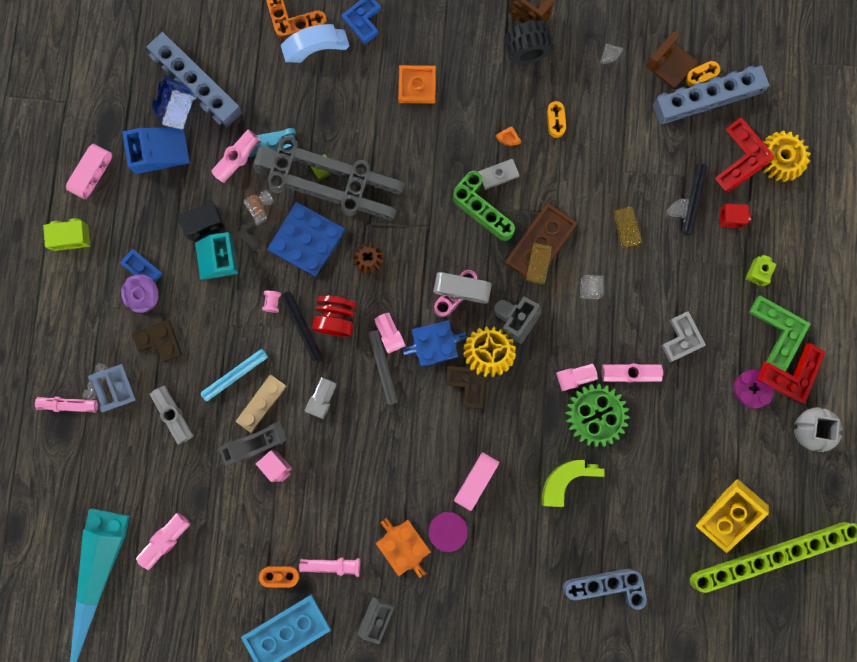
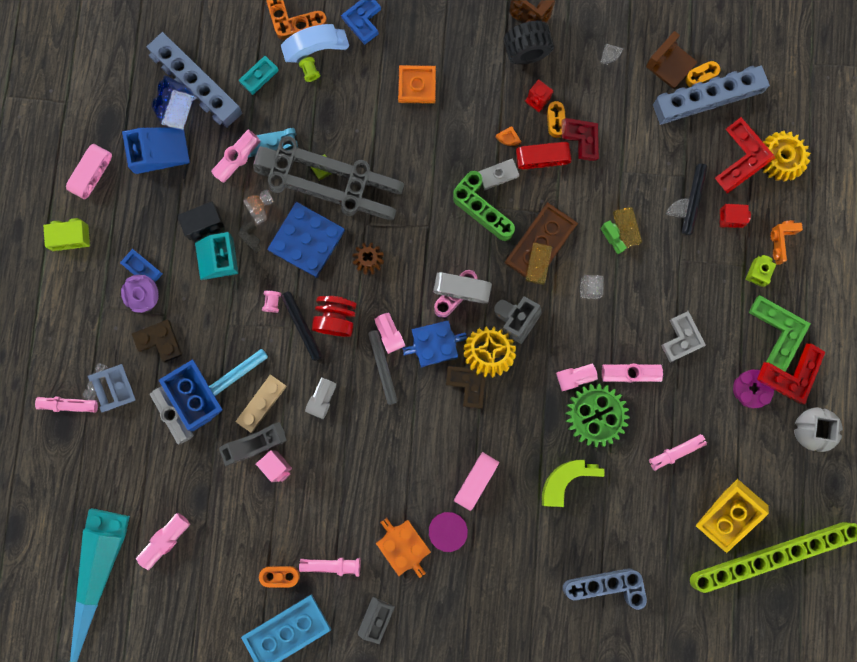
none -> blue slope [159,359,223,431]
none -> teal plate [239,56,279,95]
none -> lime bush [299,57,320,82]
none -> red beam [516,142,572,169]
none -> red brick [525,80,553,112]
none -> dark red plate [562,118,599,161]
none -> bright green plate [600,220,627,254]
none -> bright pink pin [649,434,707,471]
none -> orange bracket [771,220,803,265]

